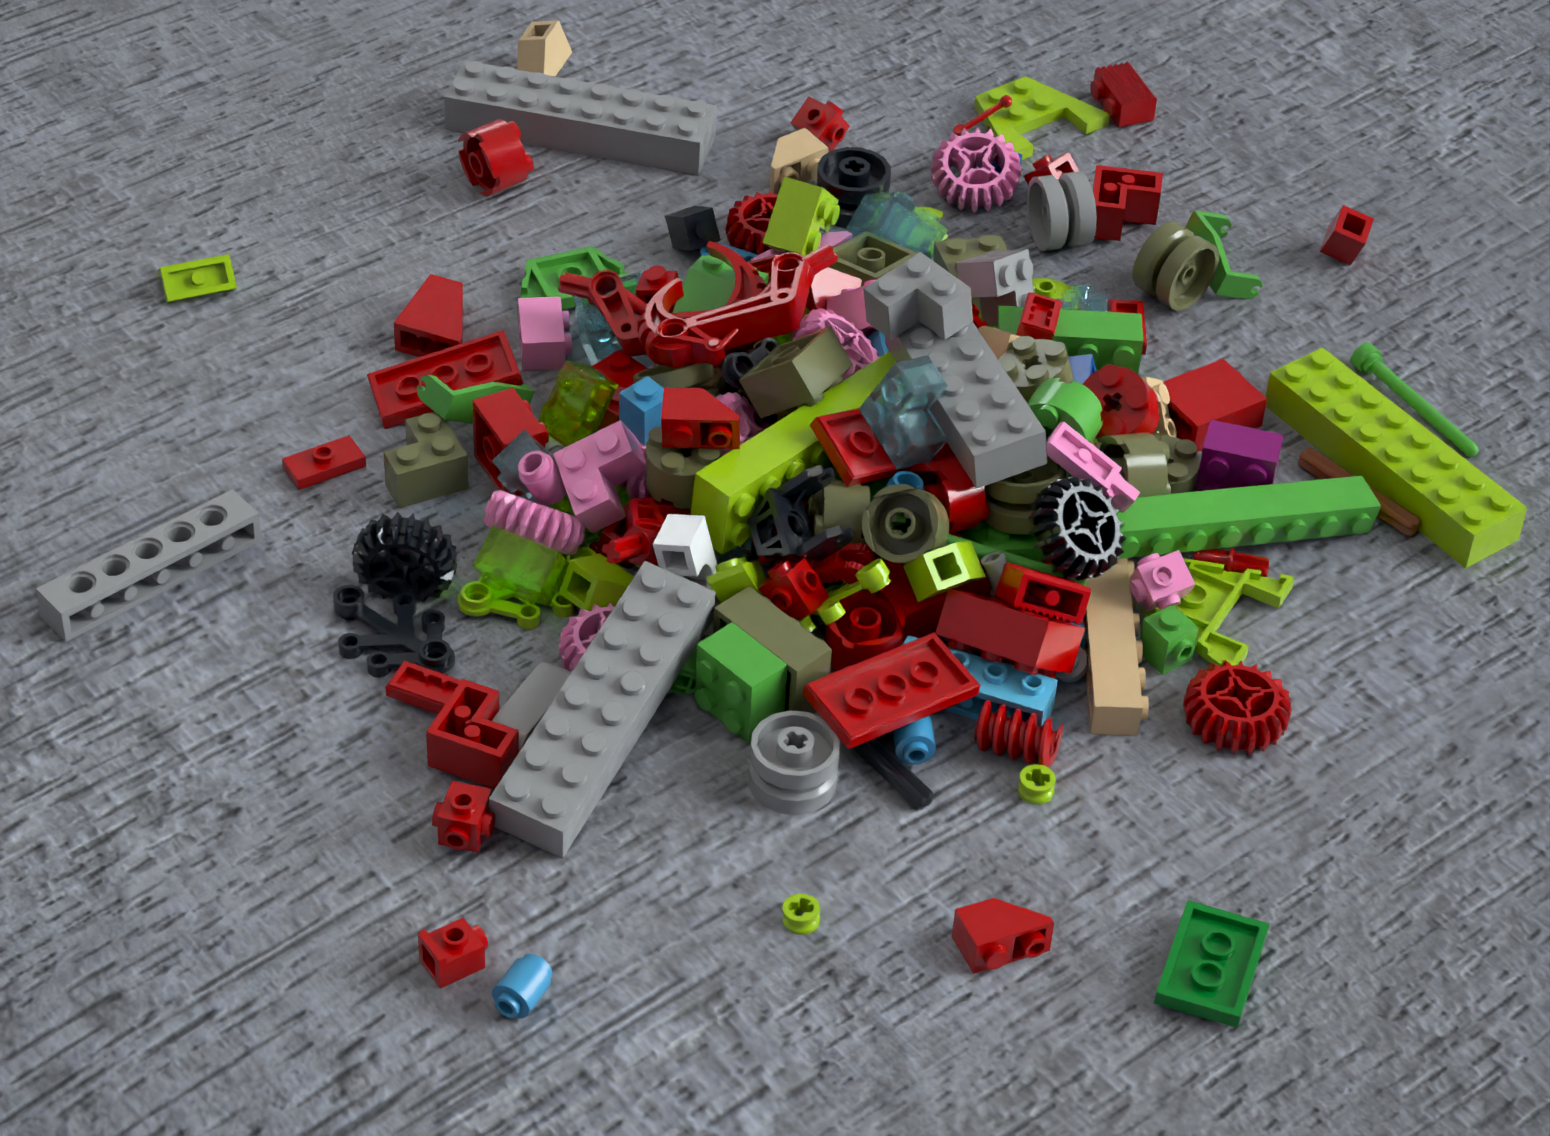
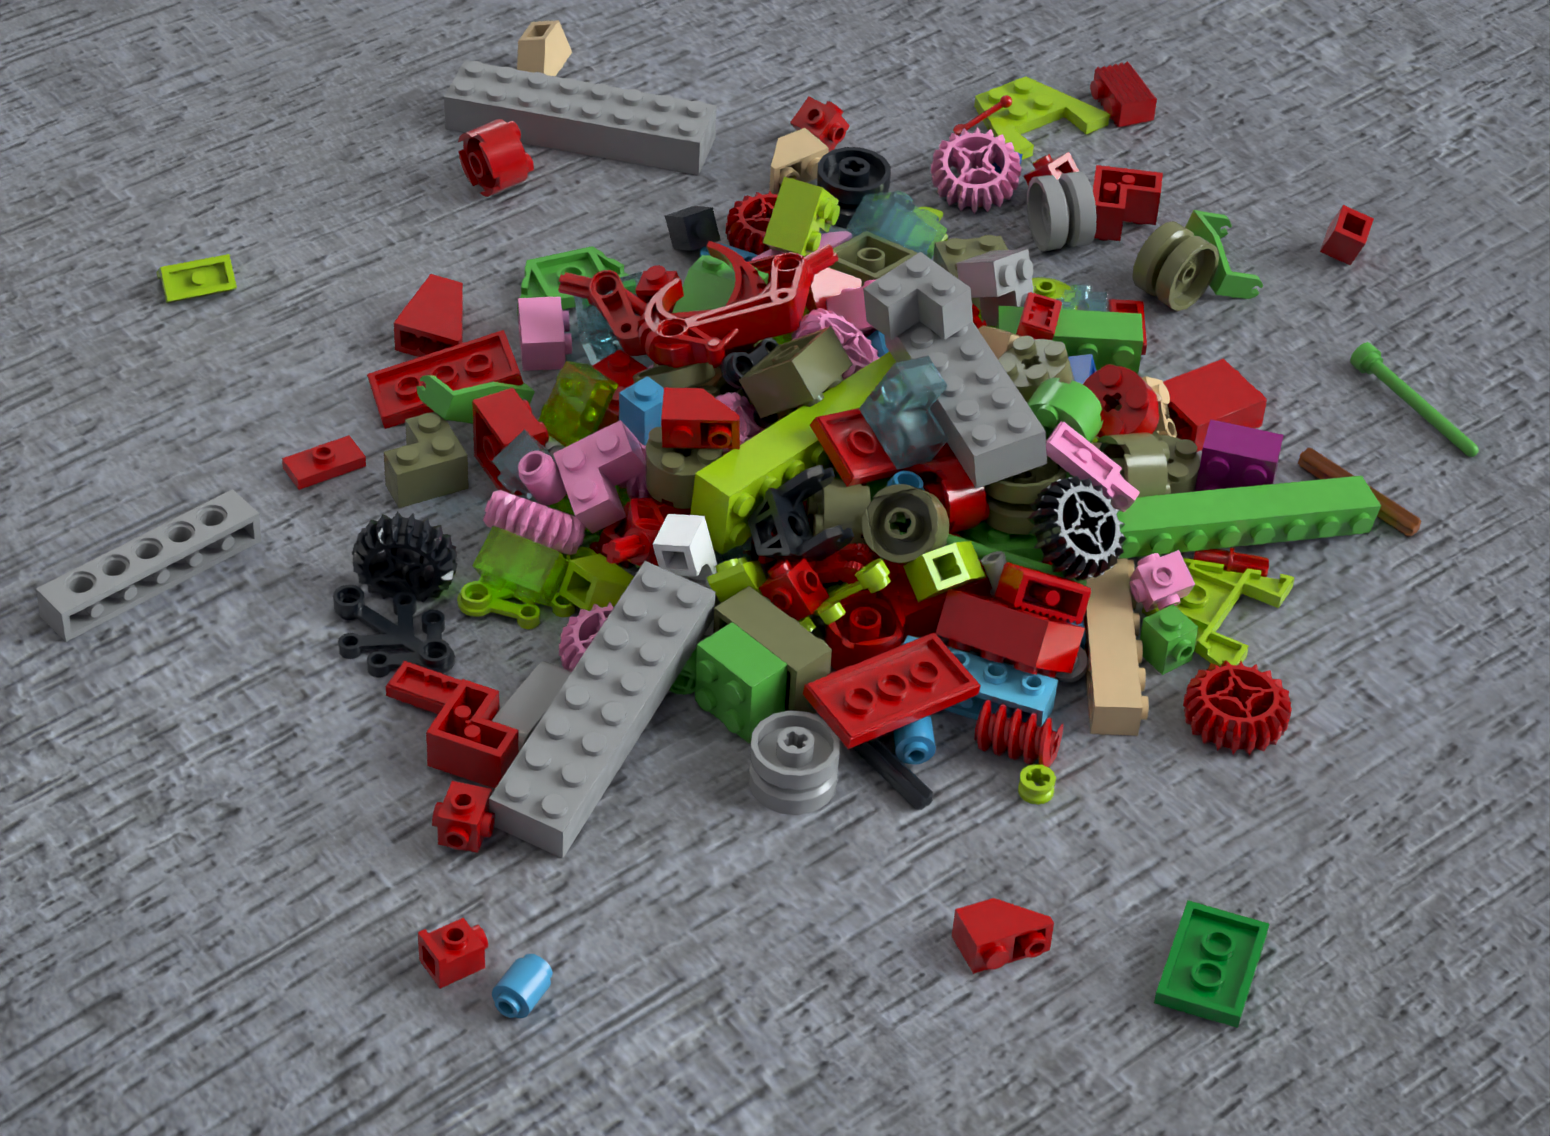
lime bush [782,893,820,935] -> none
lime brick [1265,347,1527,568] -> none

